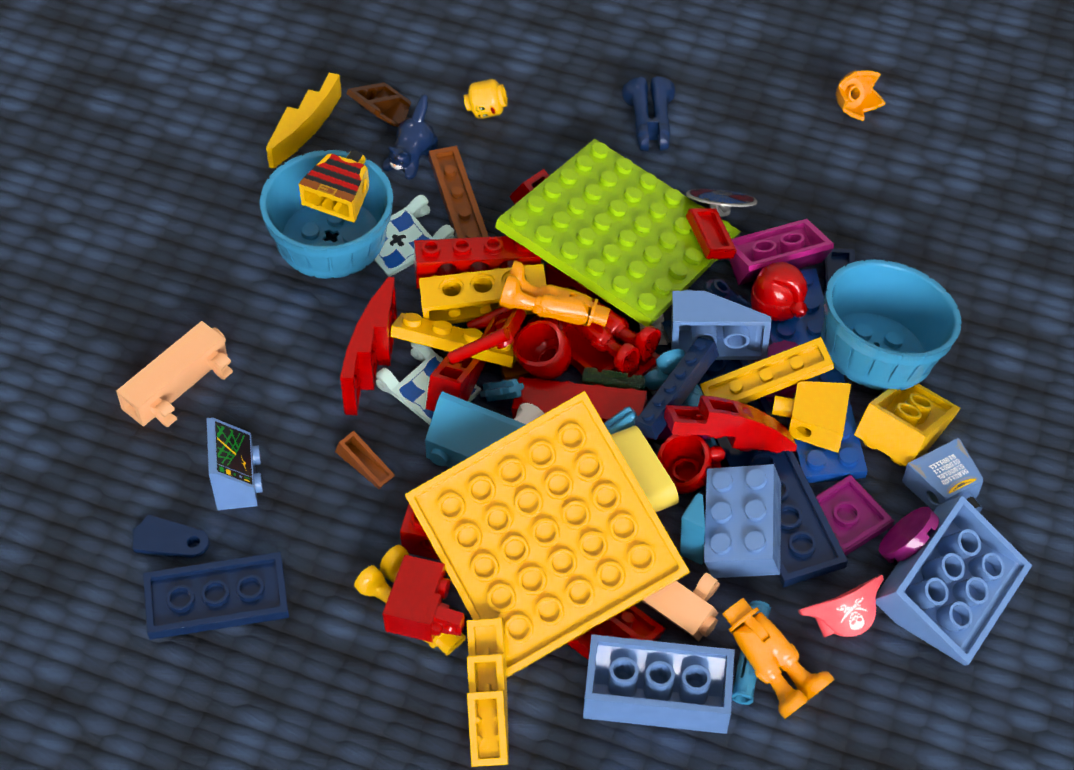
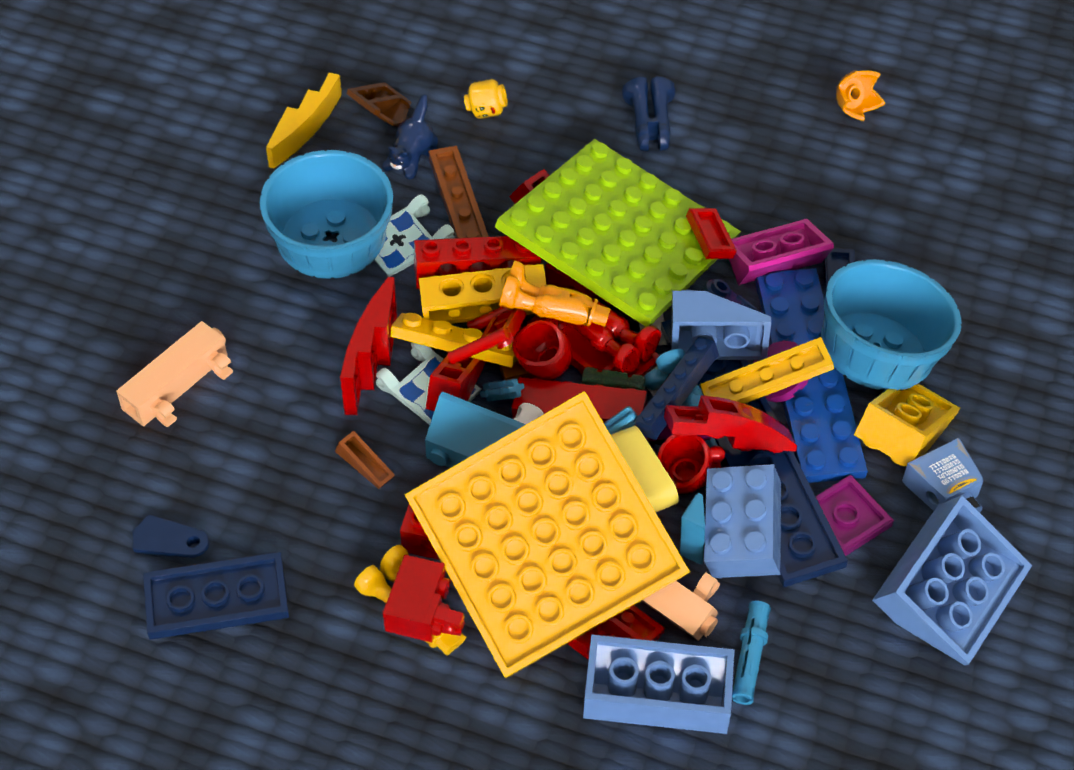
slope [206,418,263,510] -> none
torso [299,150,369,223] -> none
yellow slope [466,618,509,767] -> none
shield [686,189,757,217] -> none
light orange piece [722,598,835,719] -> none
red piece [751,262,808,321] -> none
yellow torso [772,381,851,453] -> none
coral hat [798,574,884,637] -> none
magenta tile [878,507,939,563] -> none

